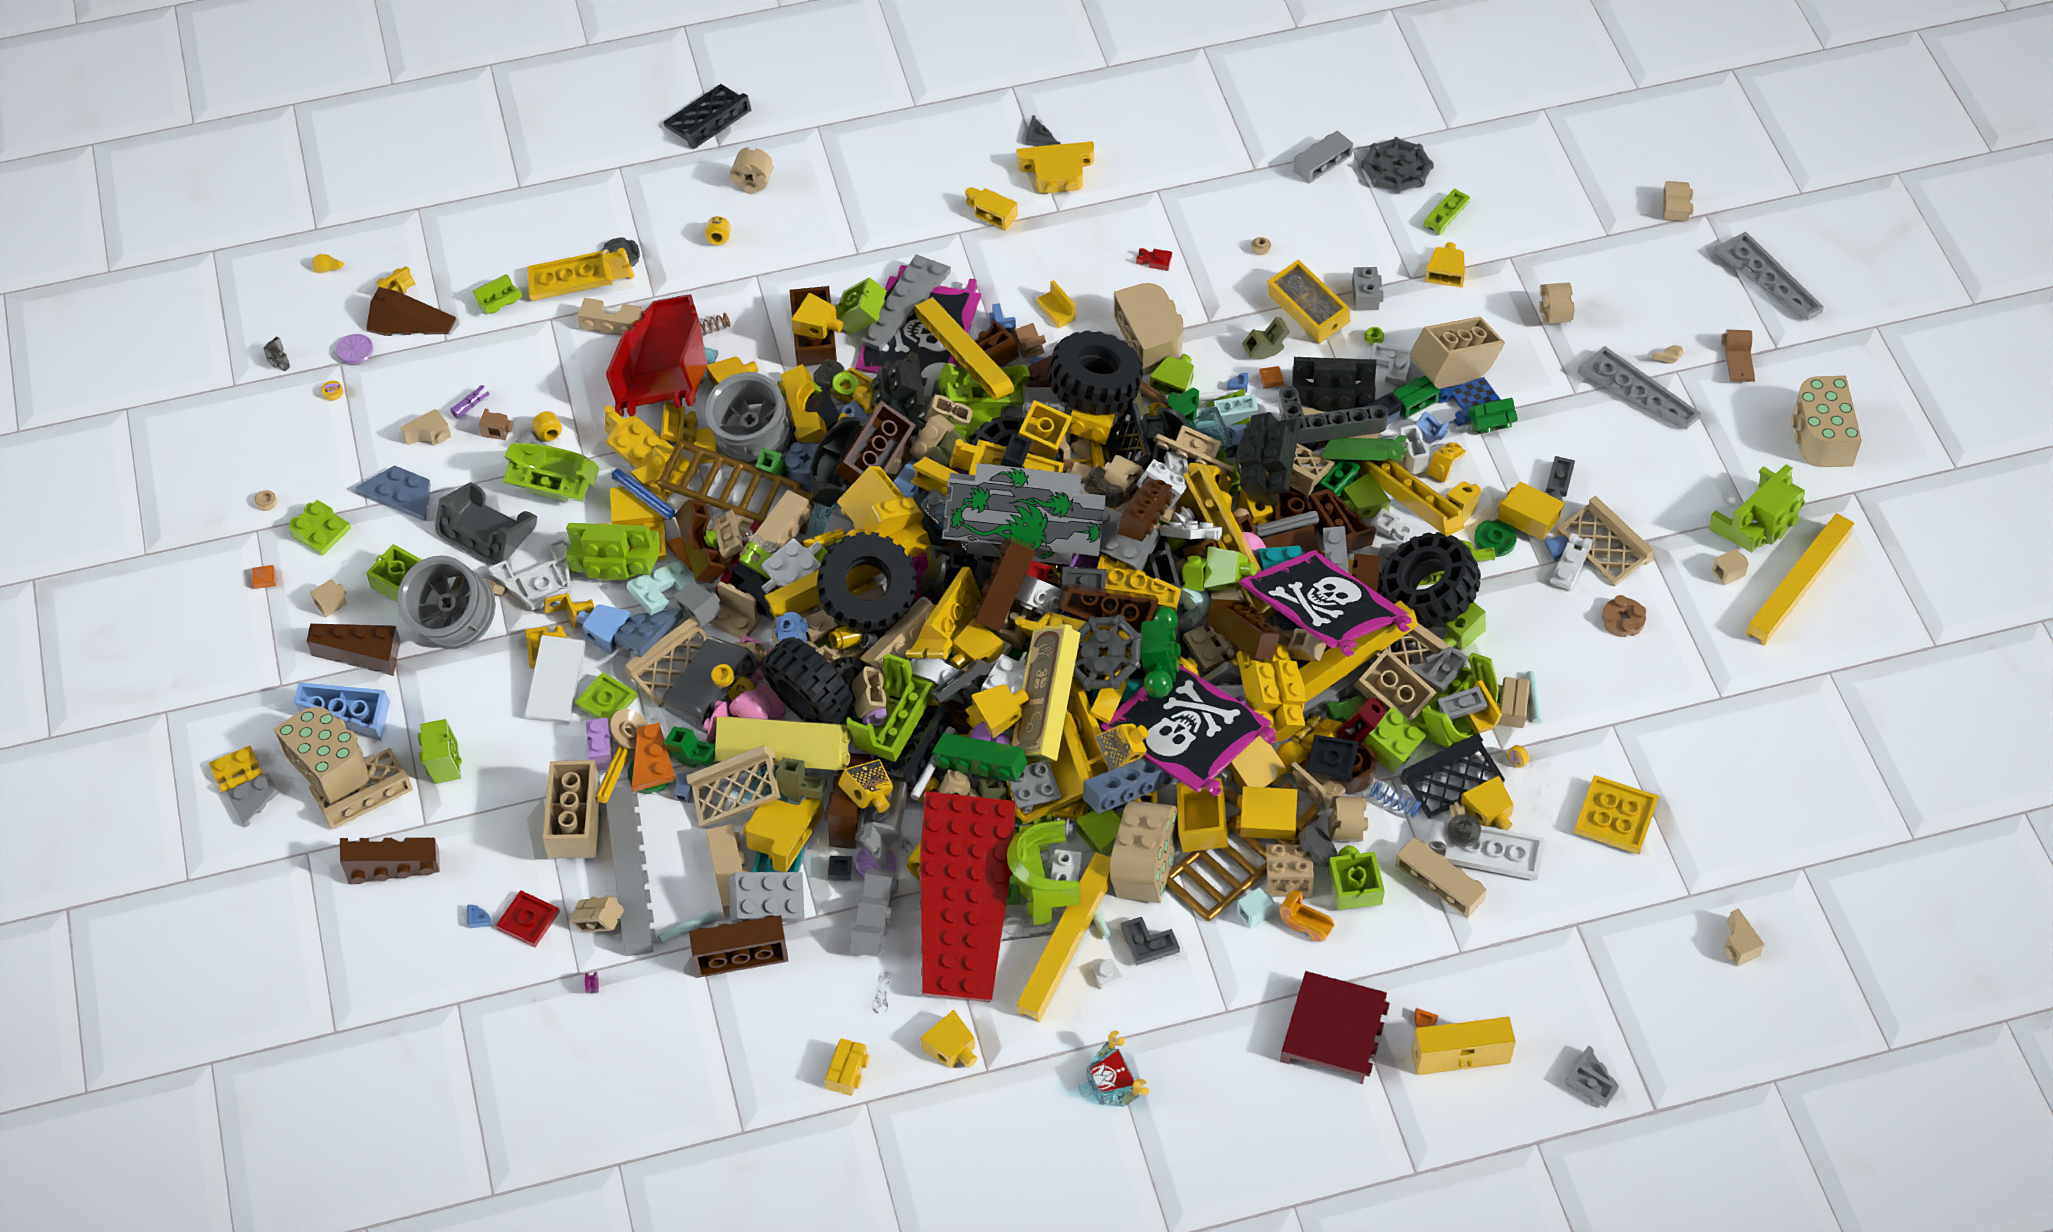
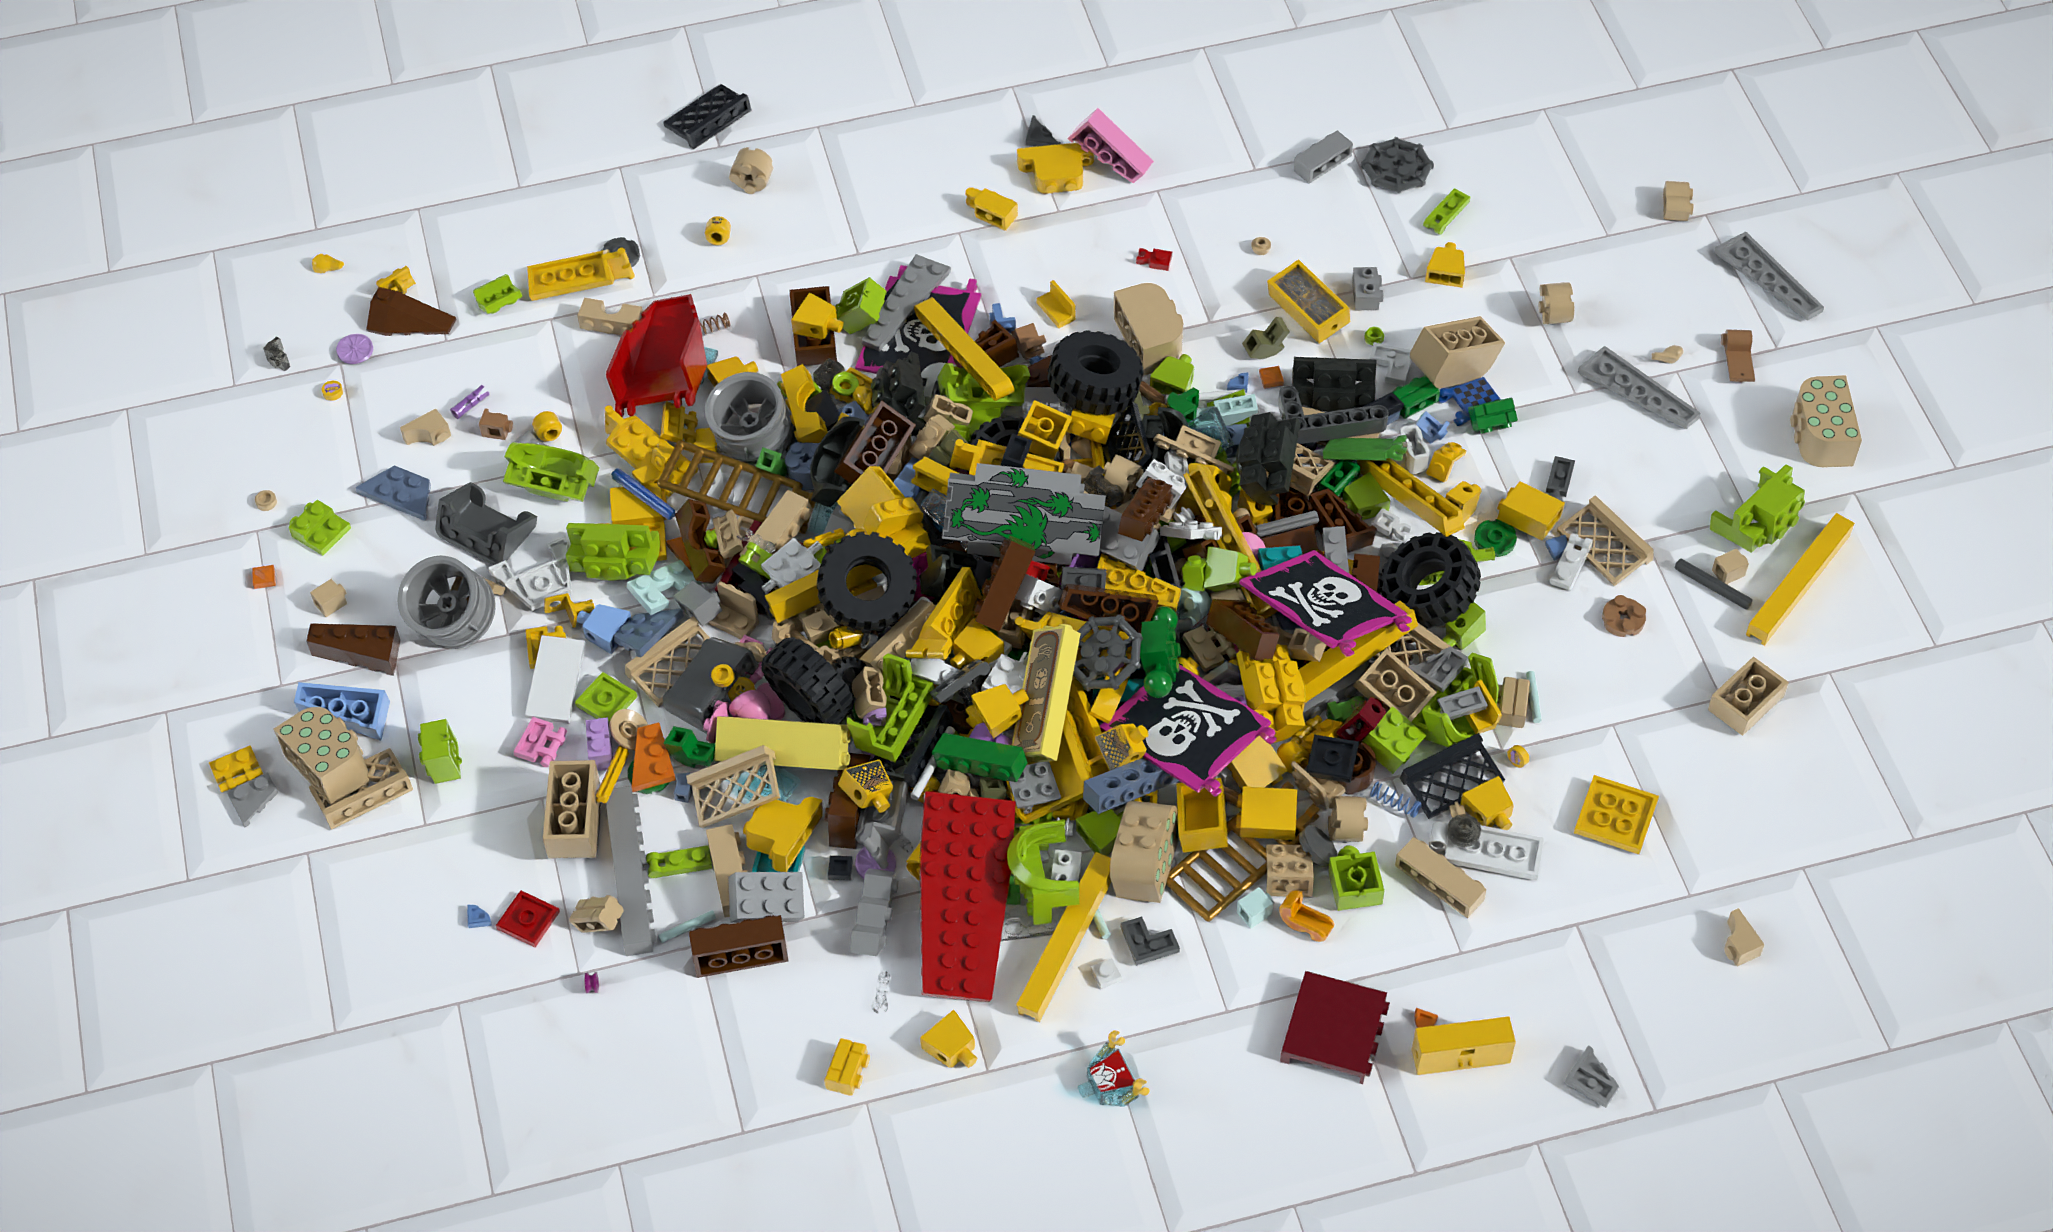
reddish brown wedge [339,837,440,884] -> none
lime brick [366,544,422,603] -> none
medium blue brick [775,612,808,644] -> none
olive brick [776,758,827,803] -> none
none -> bright pink plate [513,717,567,768]
none -> lime plate [646,845,712,878]
none -> bright pink wedge [1067,108,1154,184]
none -> dark grey axle [1674,558,1753,610]
none -> tan brick [1708,656,1789,736]

